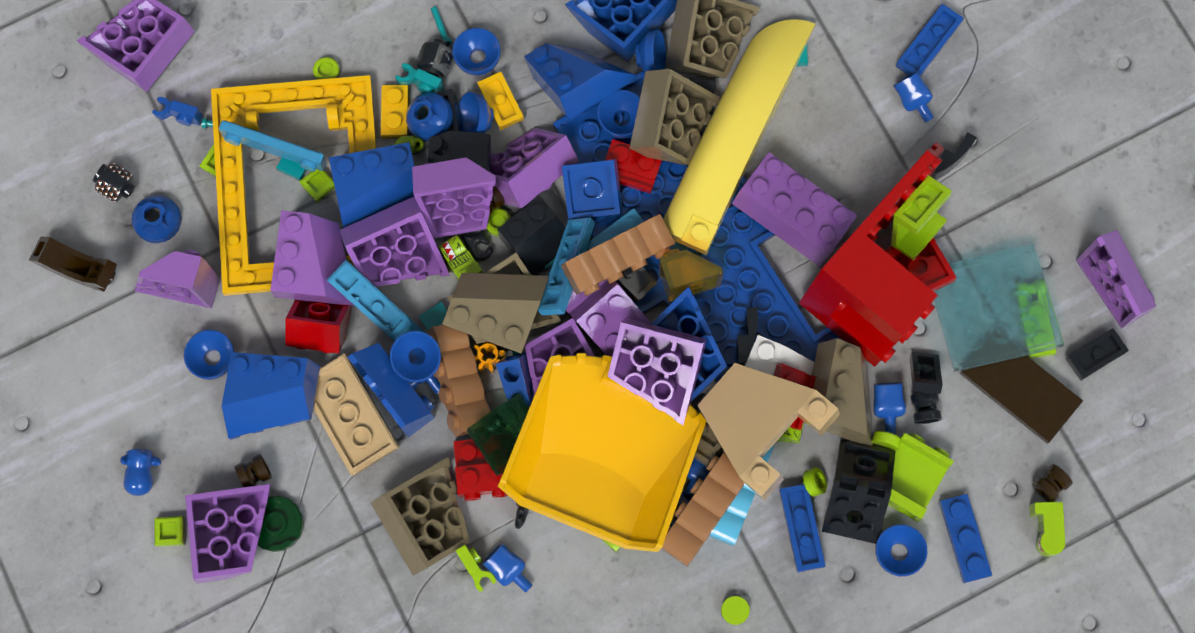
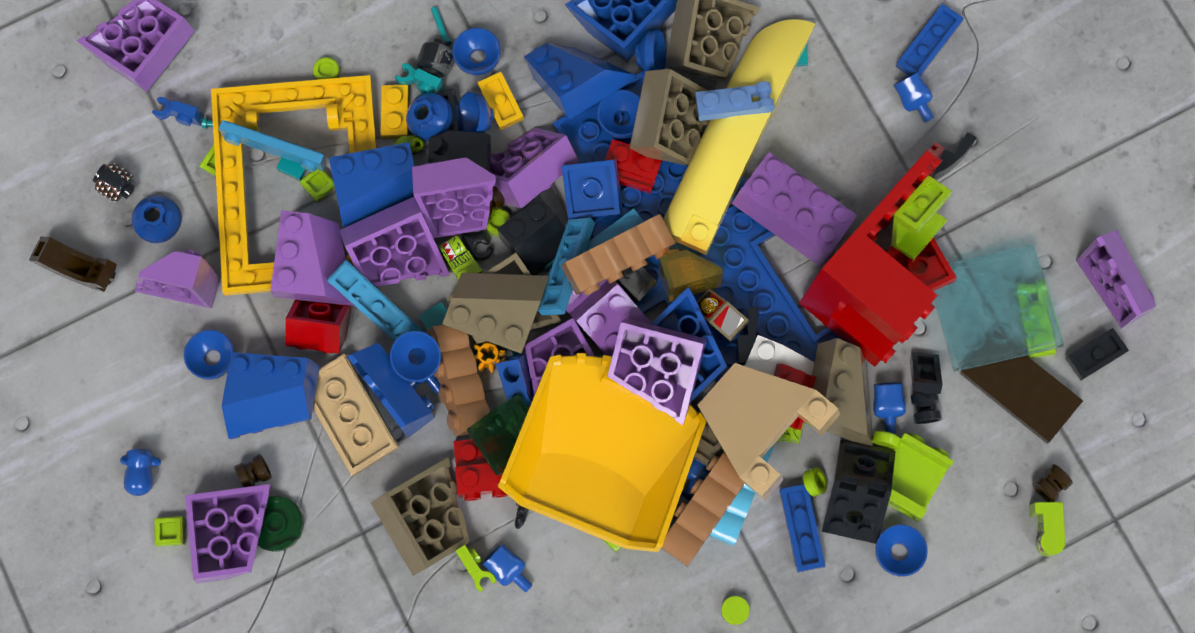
blue plate [939,494,992,584] -> none
none -> medium blue plate [695,81,775,121]
none -> slope [697,289,749,342]

